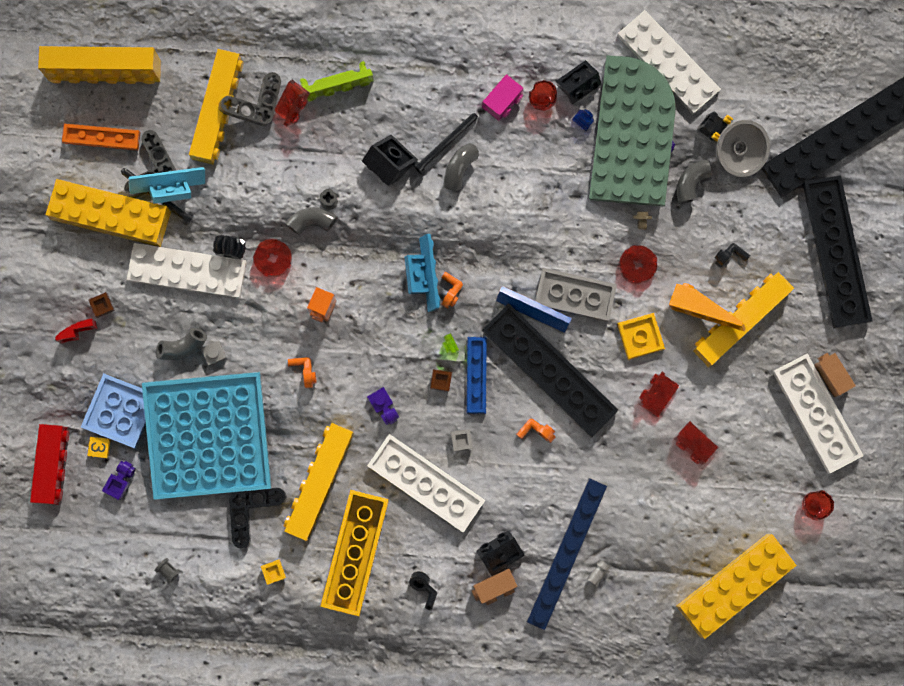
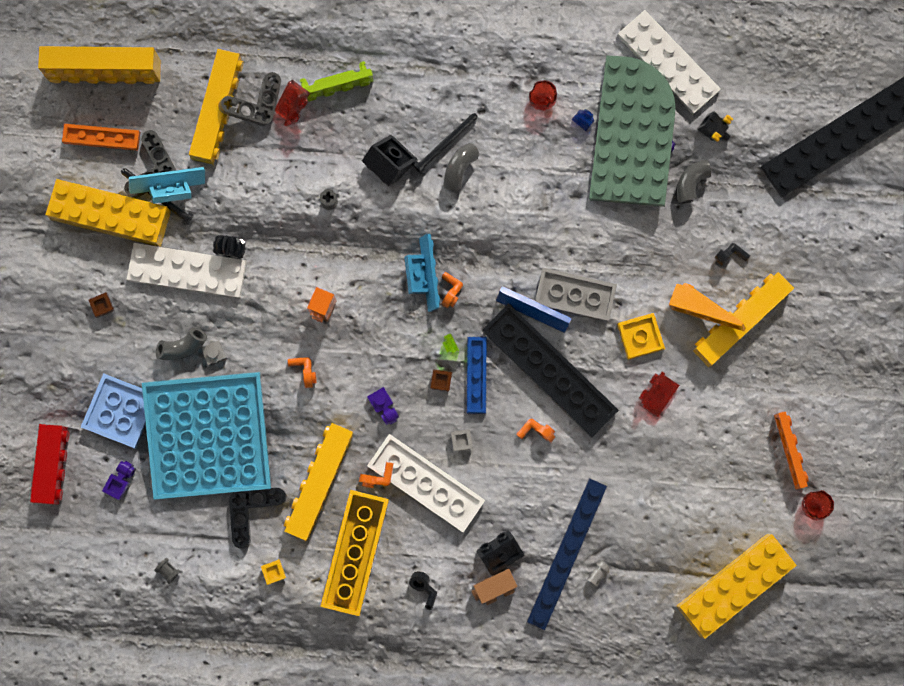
red slope [55,318,97,343] -> none
yellow tile [87,437,111,458] -> none
clear red plate [253,239,292,277] -> none
dark grey cylinder [285,207,338,235] -> none
dark pink brick [482,74,524,121] -> none
black bracket [556,60,601,105] -> none
clear red plate [619,245,657,284] -> none
dark tan plate [633,211,652,230] -> none
clear red bracket [673,421,719,465] -> none
light grey dish [716,120,770,177] -> none
white plate [772,353,864,474] -> none
black plate [803,175,873,329] -> none
medium nougat brick [814,353,856,398] -> none
none -> orange plate [359,462,394,488]
none -> orange plate [774,411,809,489]

